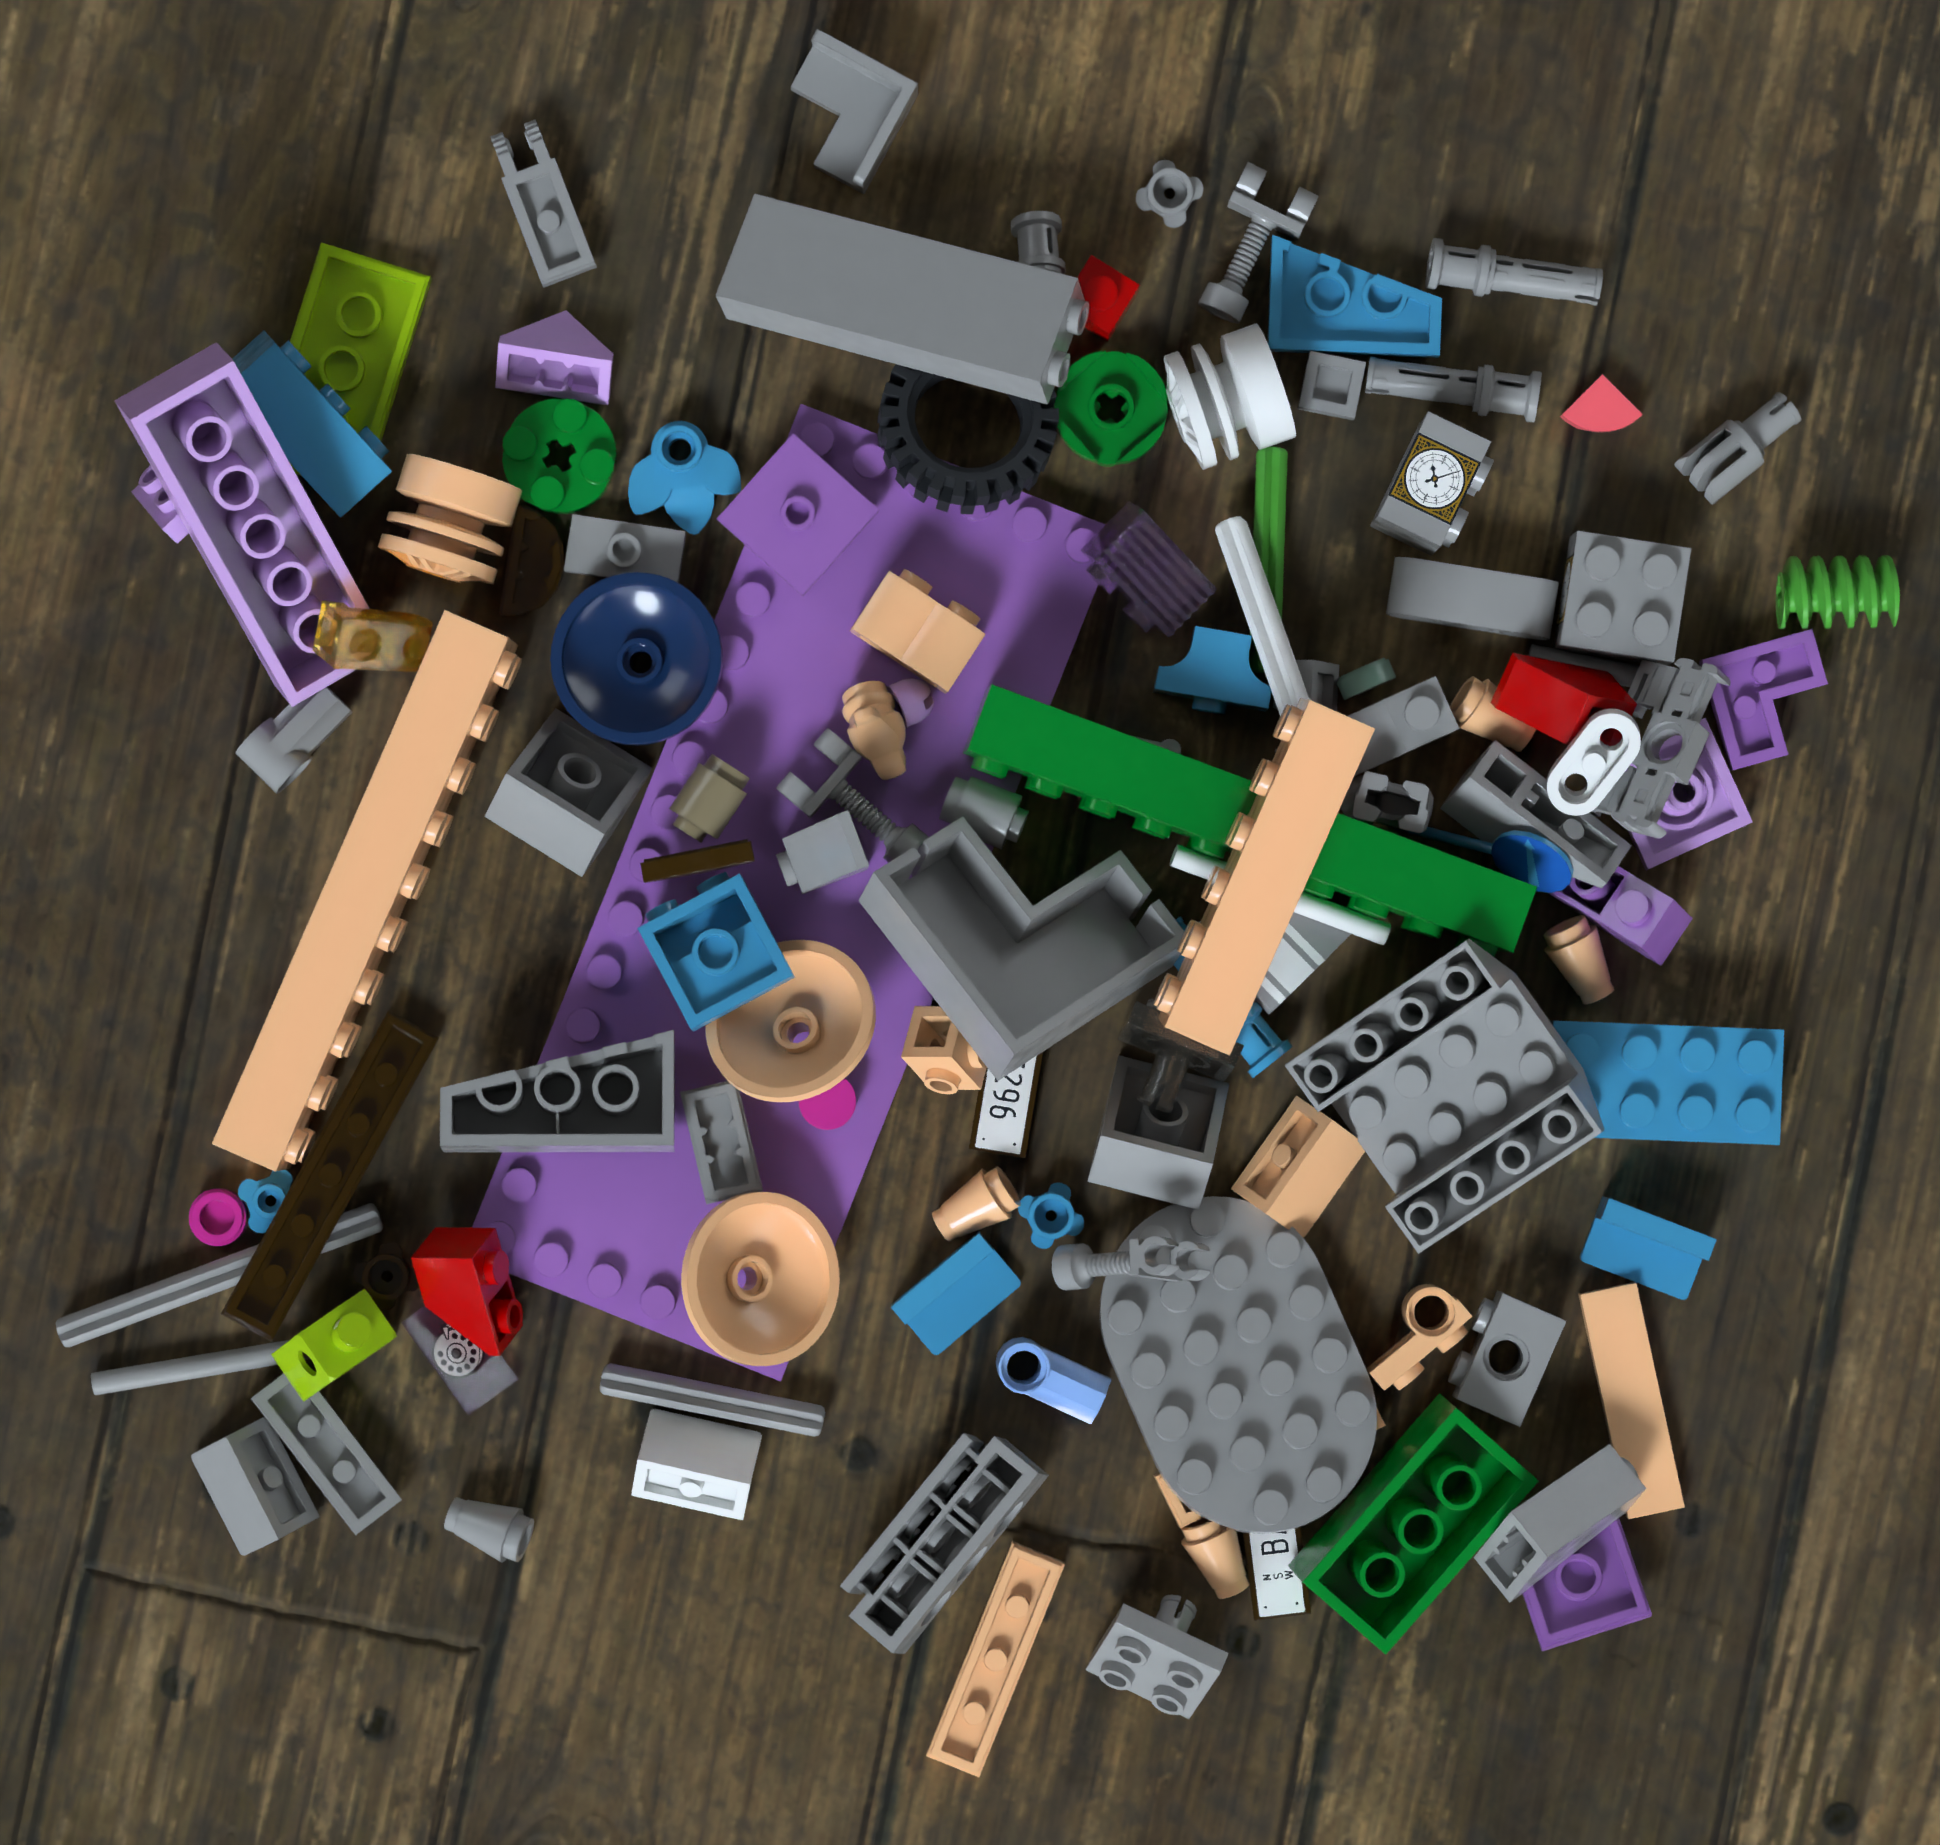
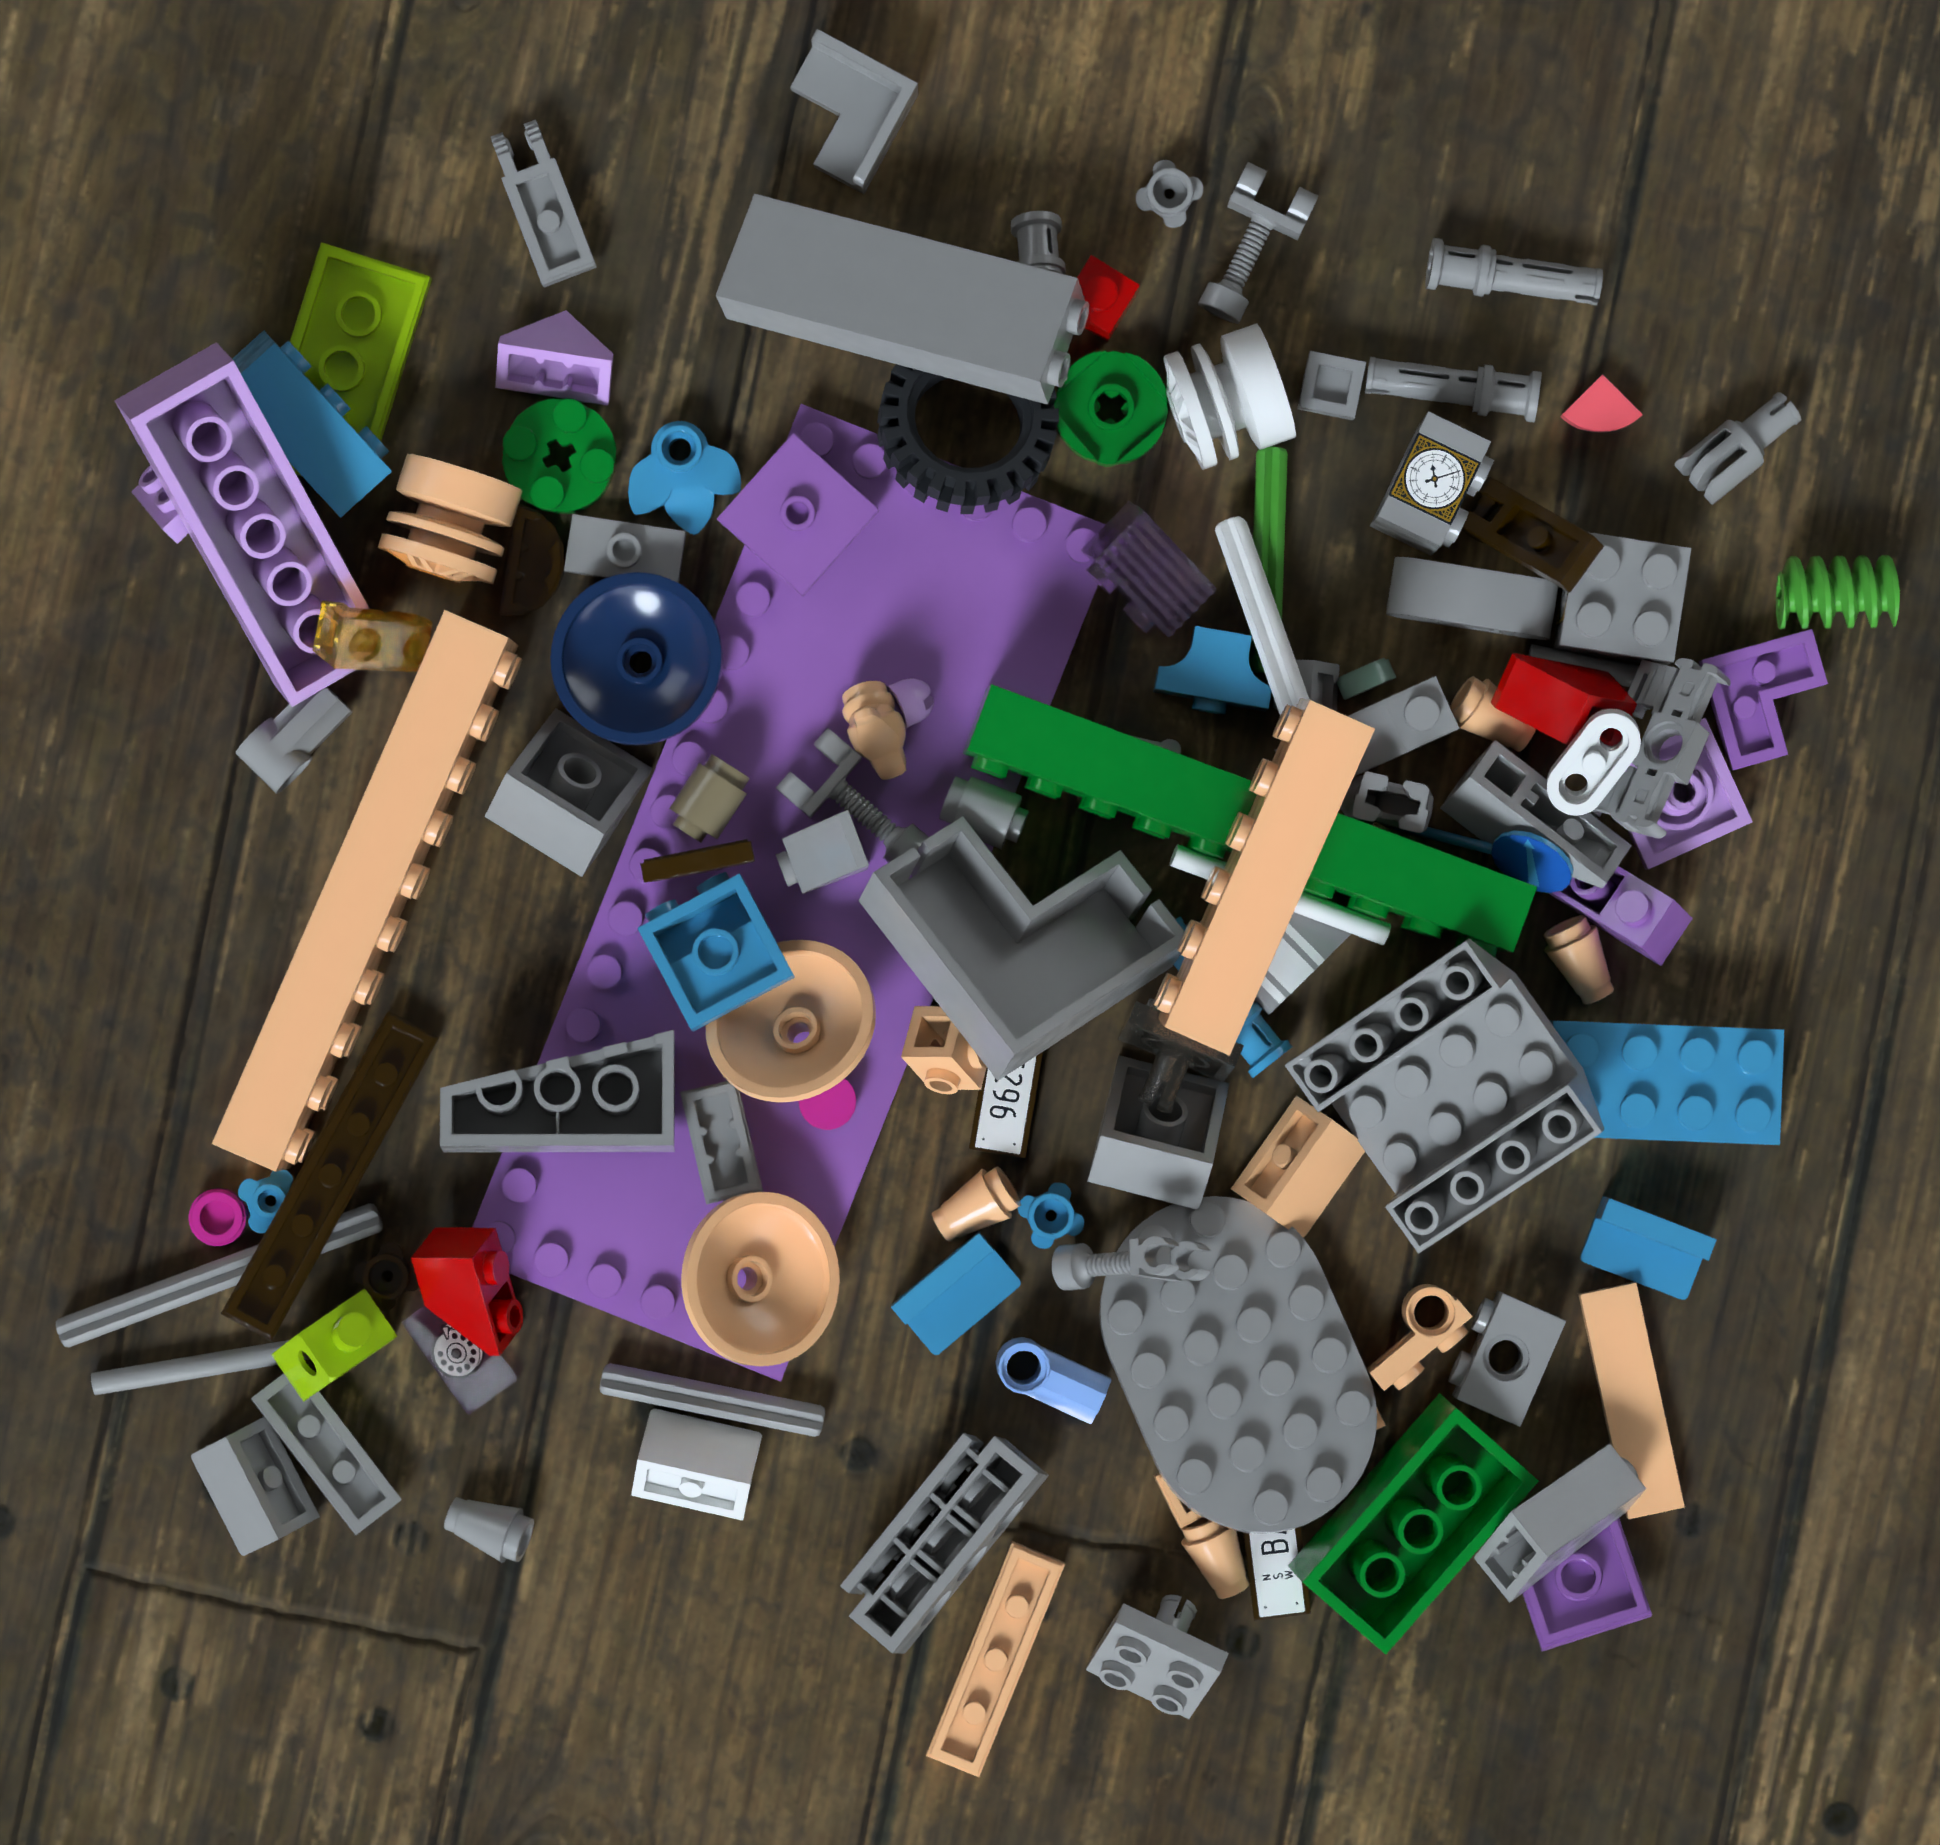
light nougat brick [849,569,986,694] -> none
dark azure wing [1267,235,1442,358] -> none
none -> dark brown plate [1461,477,1604,593]

